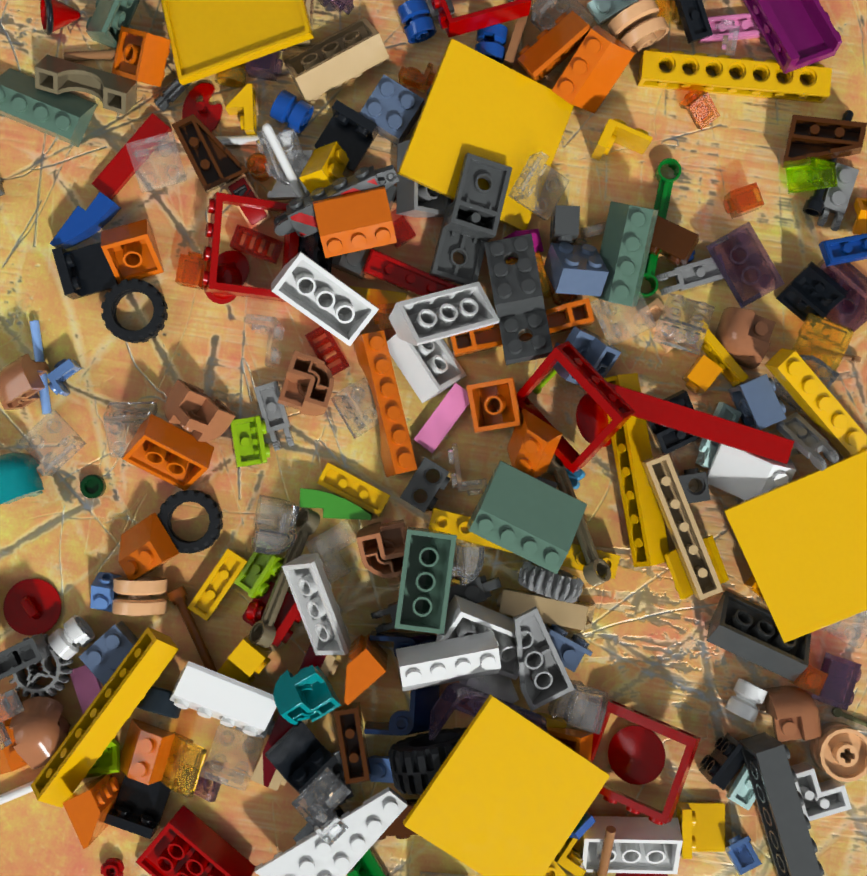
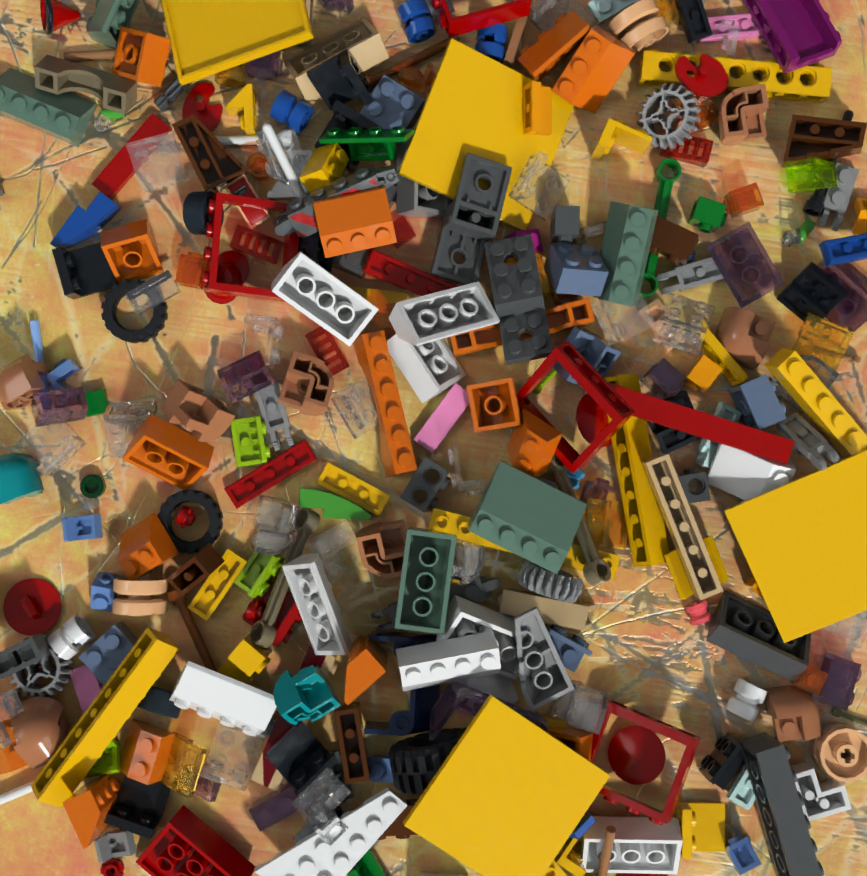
none -> brick [31,386,88,427]
none -> medium blue bracket [62,514,103,542]
none -> green tile [81,389,110,417]
none -> arm [94,109,126,132]
none -> light grey bracket [94,829,137,863]
none -> clear tile [126,270,181,315]
none -> reddish brown brick [167,543,225,597]
none -> red plate [176,506,197,529]
none -> black wheel [183,191,224,235]
none -> brick [217,350,275,403]
none -> red tile [224,439,318,509]
none -> brick [249,783,305,831]
none -> black bracket [307,49,374,110]
none -> green bracket [319,126,415,161]
none -> dark orange piece [364,35,460,92]
none -> light orange panel [524,81,552,136]
none -> bracket [580,478,617,515]
none -> clear yellow slope [585,498,628,550]
none -> light grey gear [637,83,701,150]
none -> clear purple brick [640,358,686,399]
none -> clear red slope [659,132,714,167]
none -> red piece [675,54,729,97]
none -> coral wheel [684,599,714,626]
none -> green brick [687,196,728,233]
none -> nougat brick [718,84,769,146]
none -> arm [781,220,815,247]

